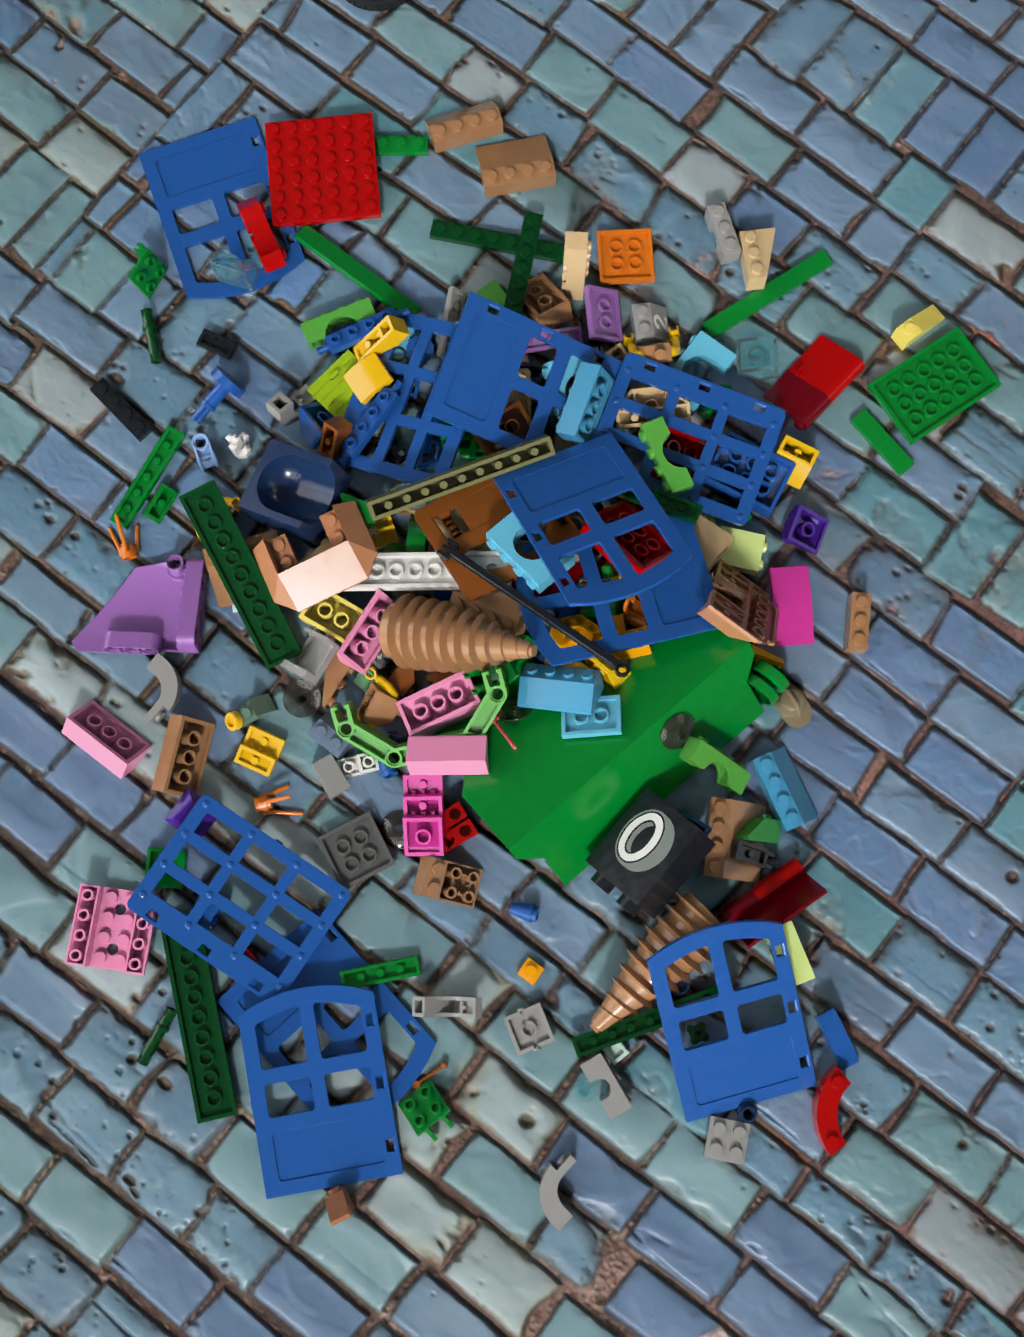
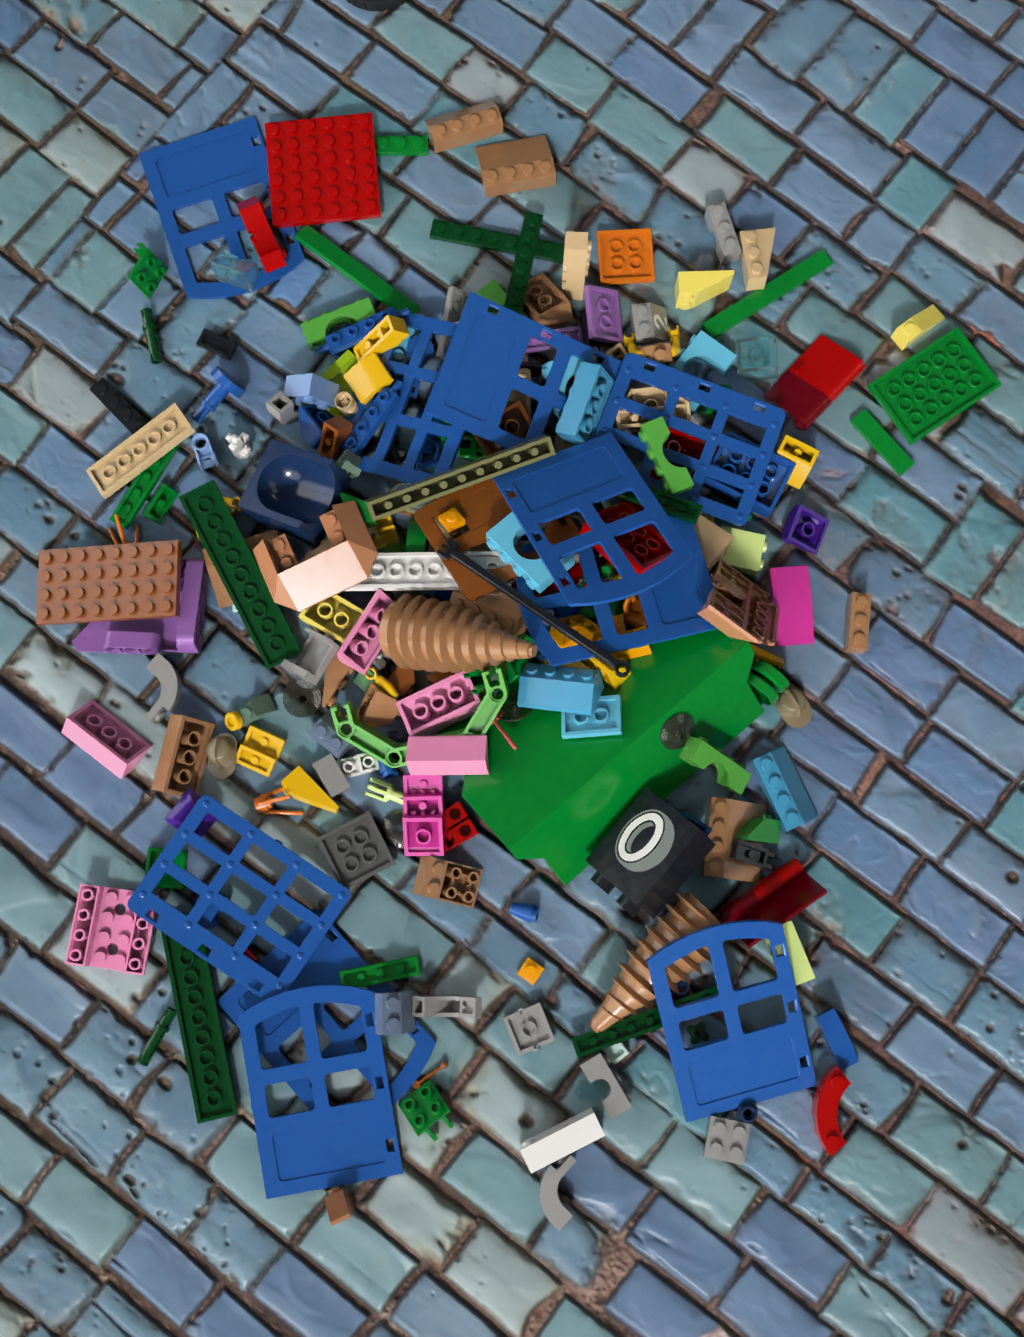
none -> plate [36,540,182,626]
none -> tan plate [86,403,195,499]
none -> dark tan piece [206,733,238,779]
none -> yellow slope [281,766,339,814]
none -> medium blue brick [284,373,339,410]
none -> tan wheel [334,391,358,417]
none -> sand green slope [336,449,362,478]
none -> yellowish green arm [364,776,404,805]
none -> sand blue slope [374,990,415,1035]
none -> light orange plate [438,507,466,533]
none -> white brick [520,1107,605,1173]
none -> light yellow slope [674,270,734,310]

